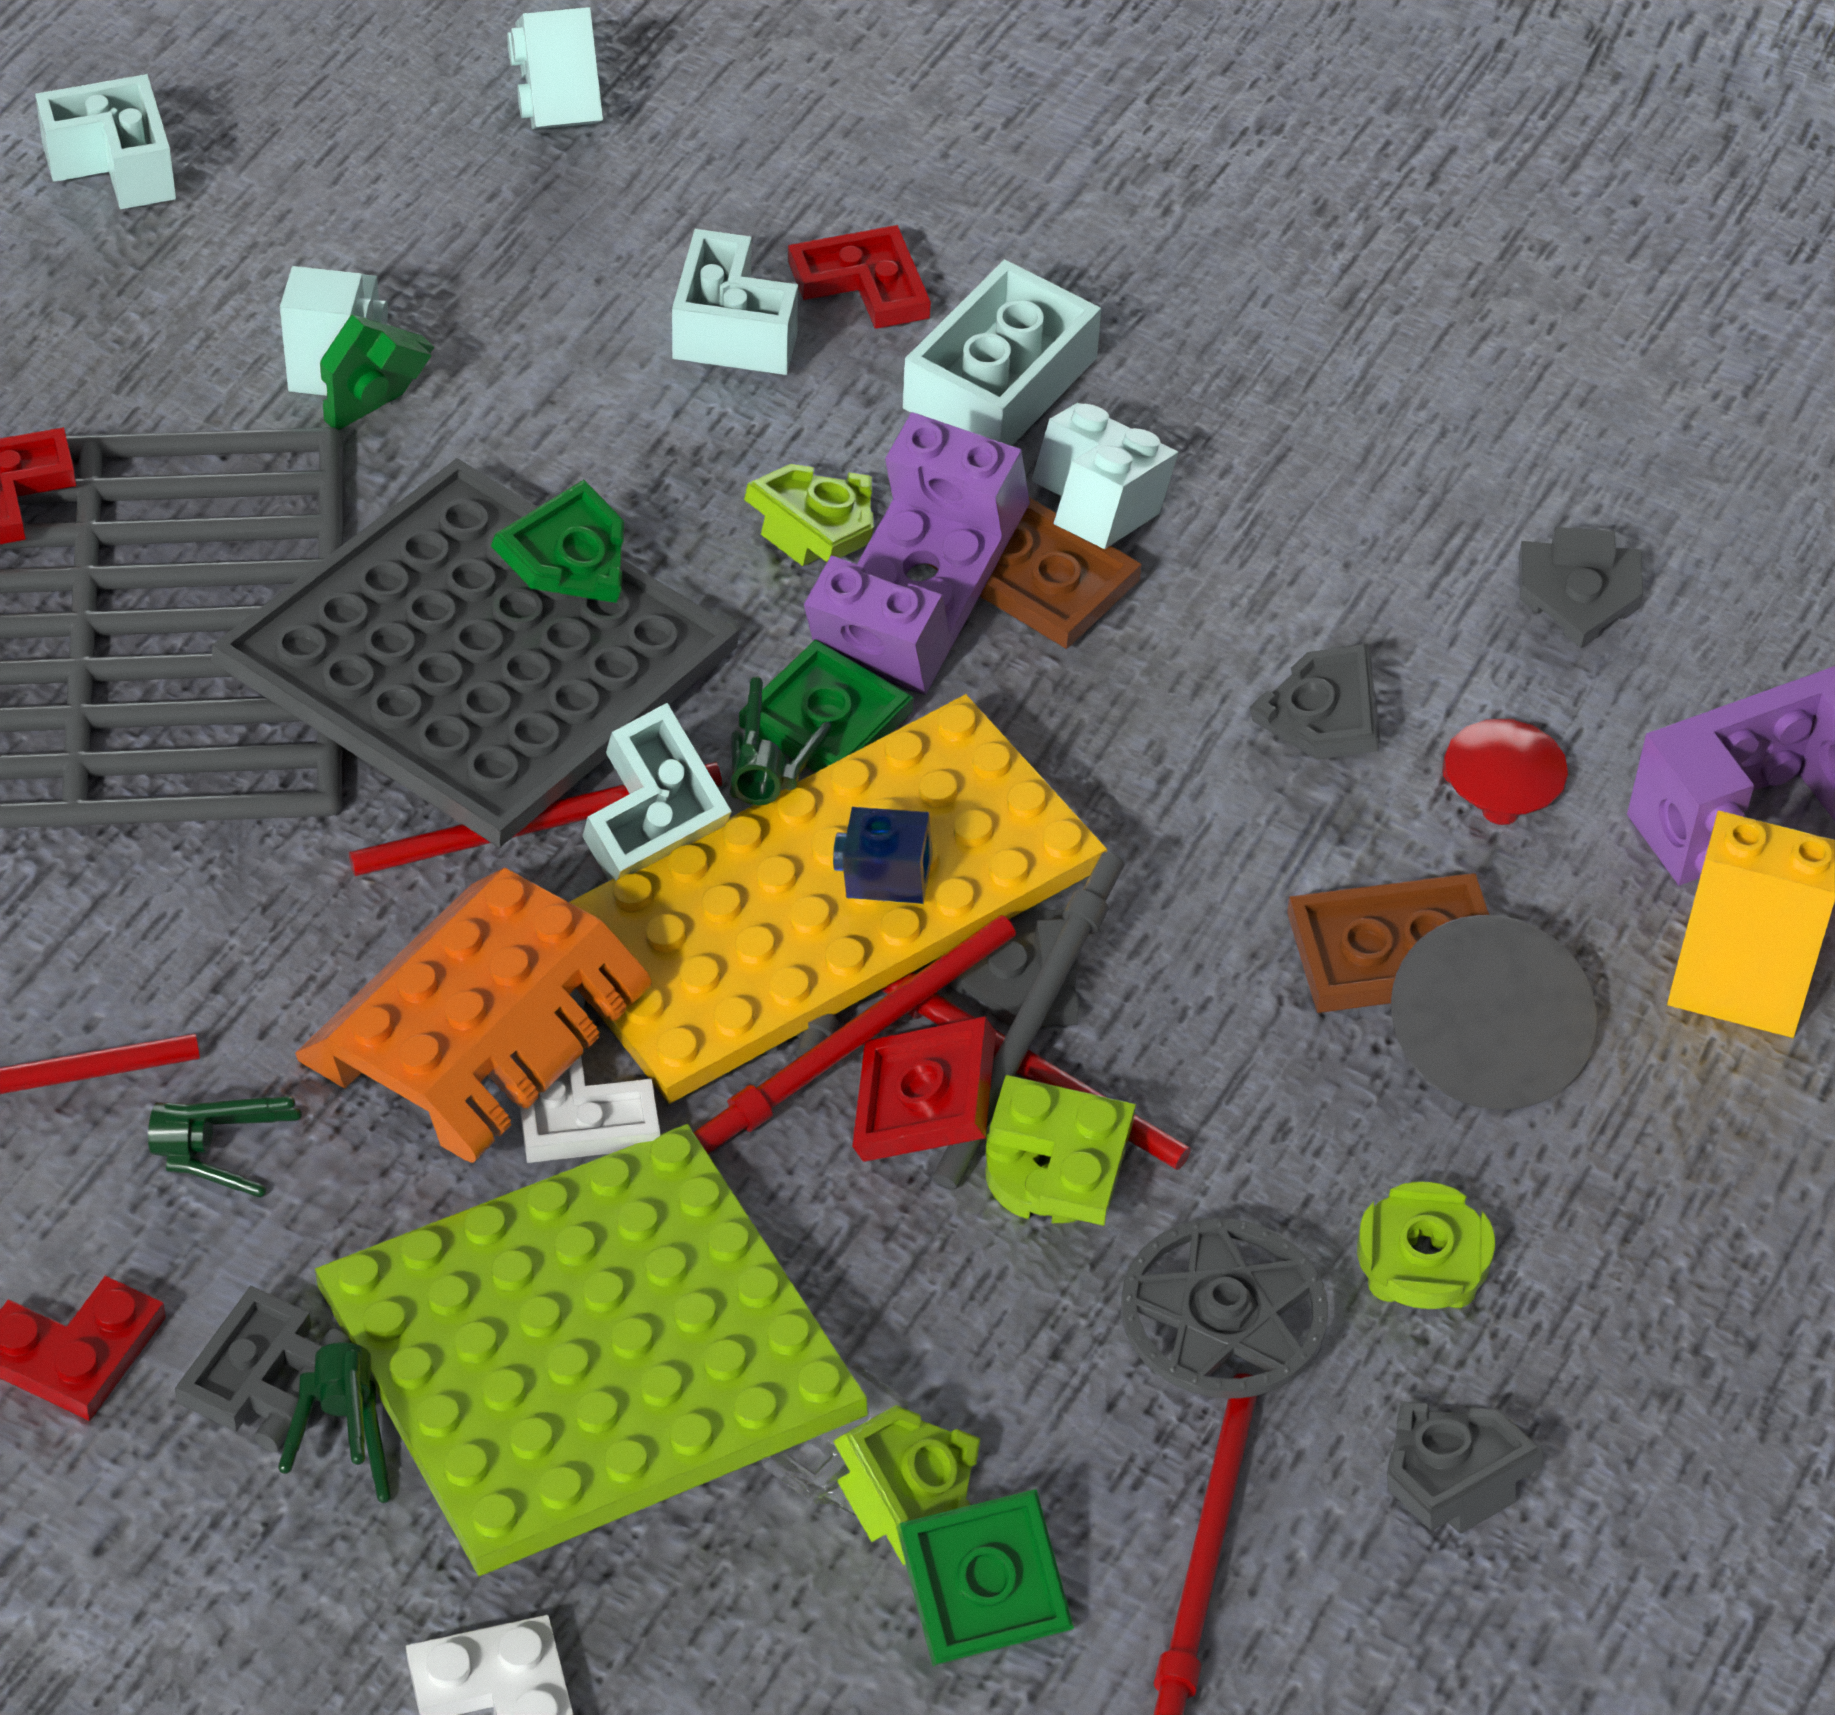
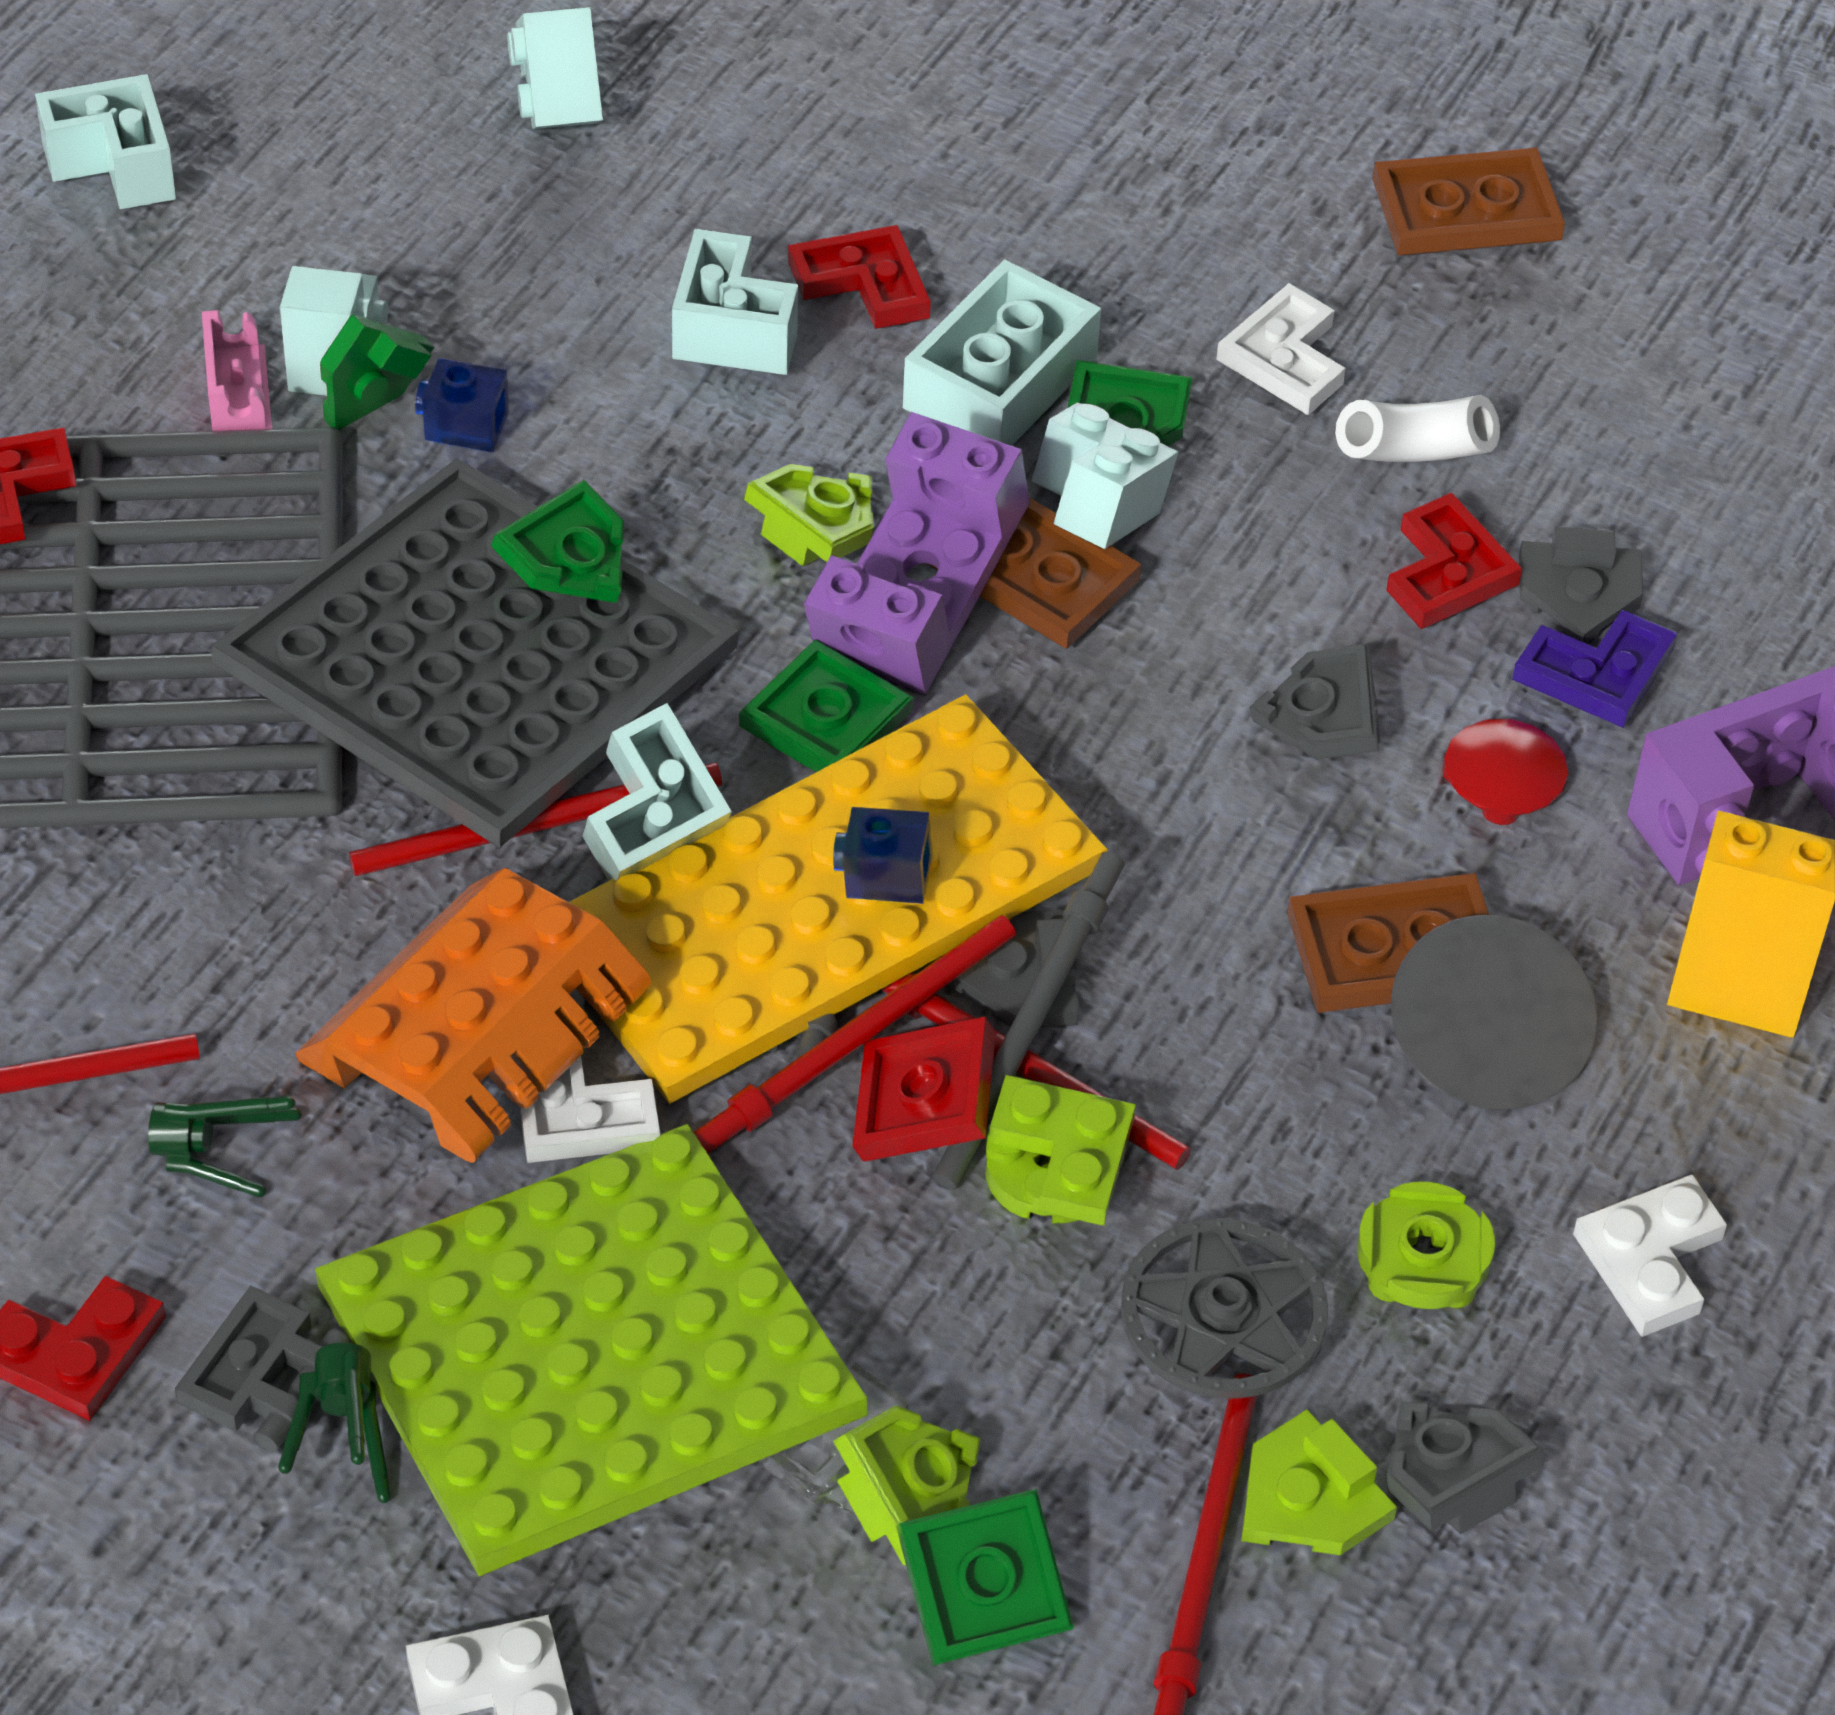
dark green plant [730,676,832,806] -> none
none -> bright pink hinge [201,310,272,431]
none -> clear blue brick [415,358,509,453]
none -> green plate [1067,360,1192,446]
none -> white plate [1216,283,1346,415]
none -> lime plate [1241,1409,1397,1556]
none -> white cylinder [1335,395,1500,462]
none -> dark orange plate [1372,147,1565,255]
none -> red plate [1386,492,1522,629]
none -> dark purple plate [1512,610,1678,728]
none -> white plate [1573,1174,1727,1337]

